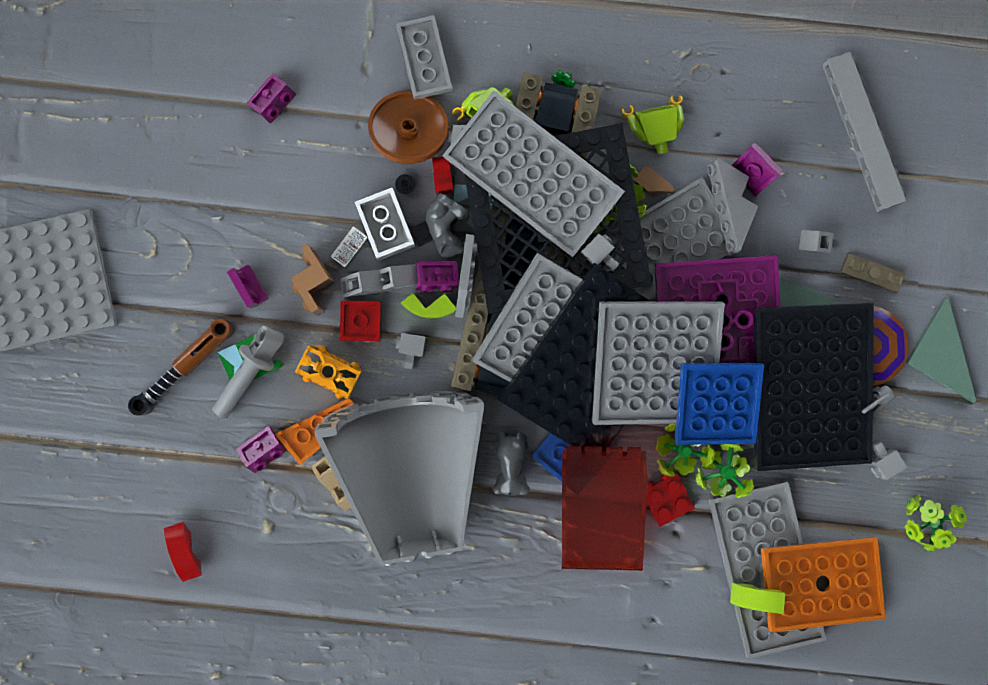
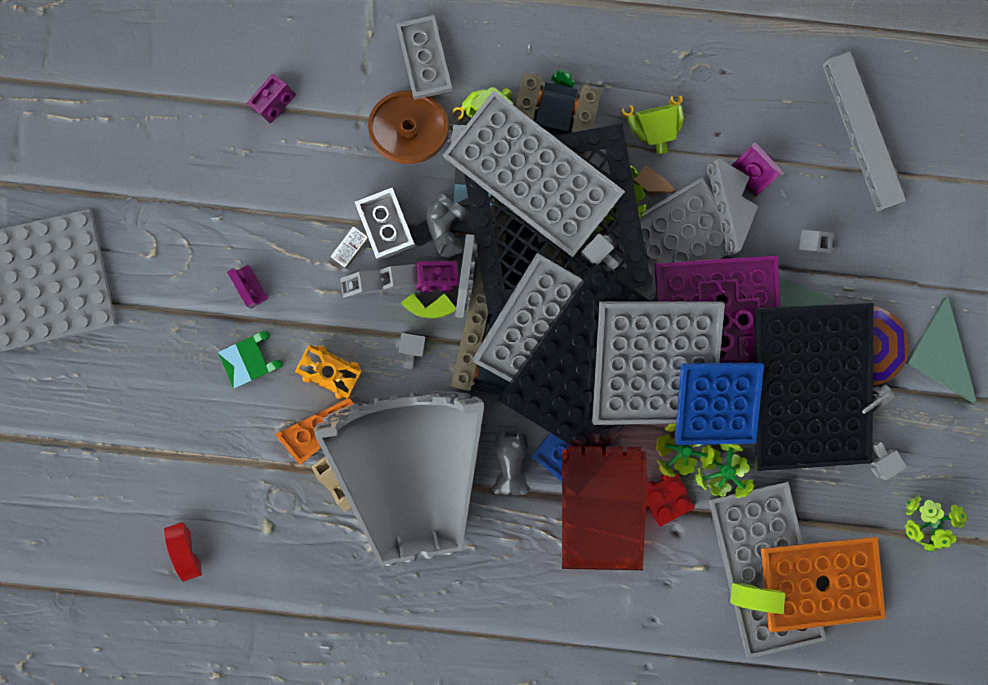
piece [128,319,234,416] -> none
light grey piece [212,326,284,418] -> none
magenta bracket [236,426,287,473] -> none
medium nougat bracket [290,244,334,315] -> none
red plate [339,301,381,342] -> none
black plate [395,174,415,194] -> none
red leg [432,156,454,195] -> none
dark tan plate [840,253,905,293] -> none

